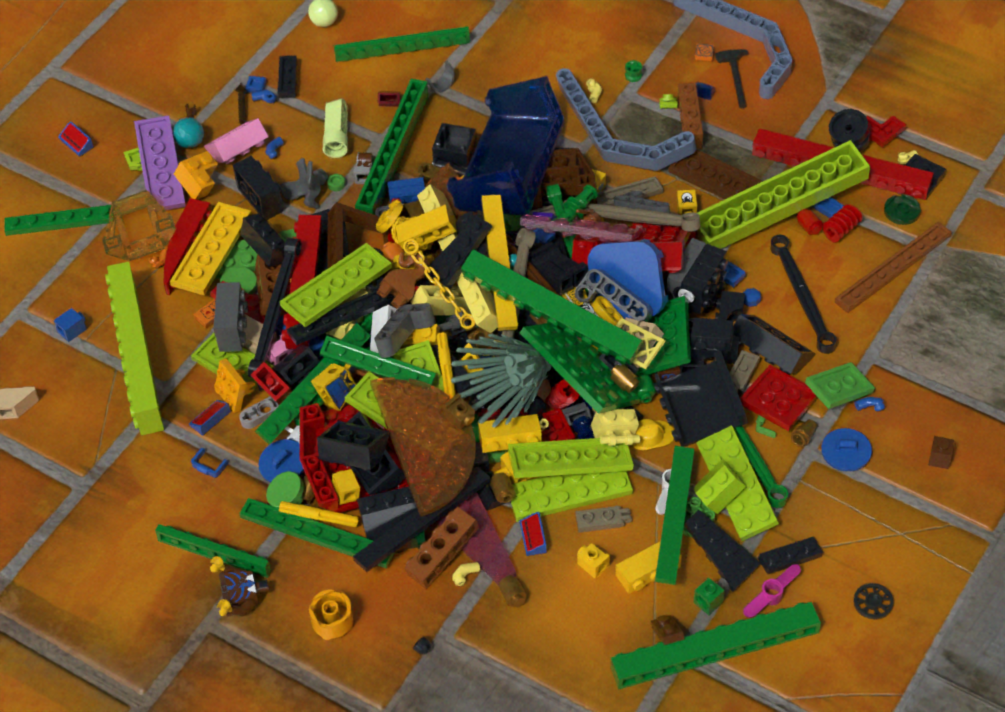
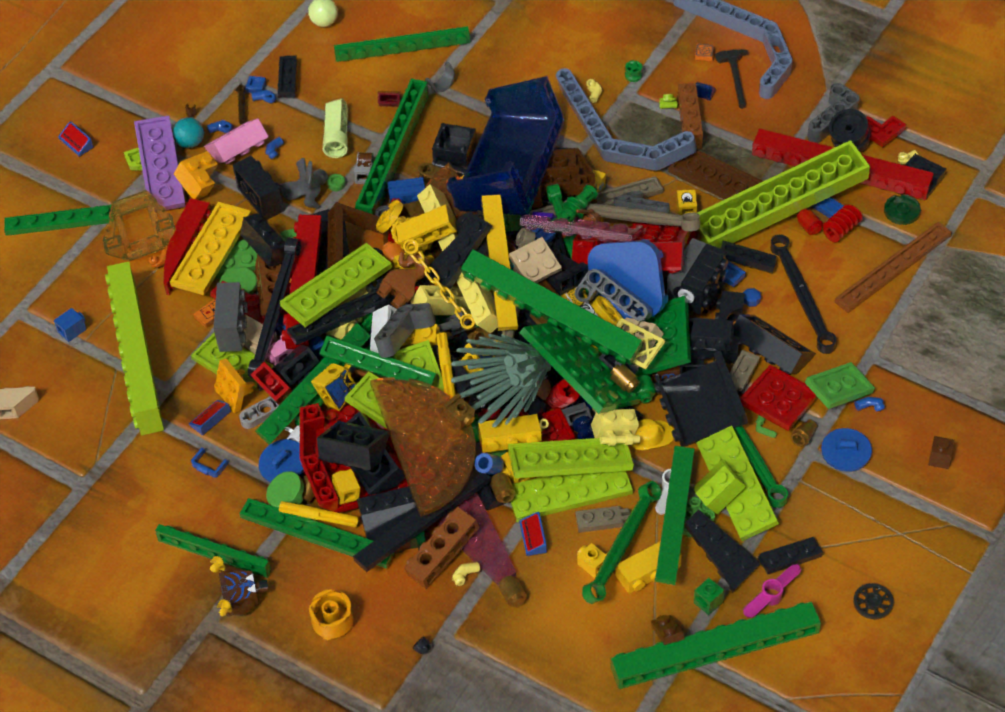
none -> blue arm [207,120,233,133]
none -> blue brick [475,453,503,475]
none -> tan plate [509,237,562,283]
none -> green piece [582,481,661,604]
none -> black plate [721,241,777,273]
none -> dark grey beam [807,83,859,143]

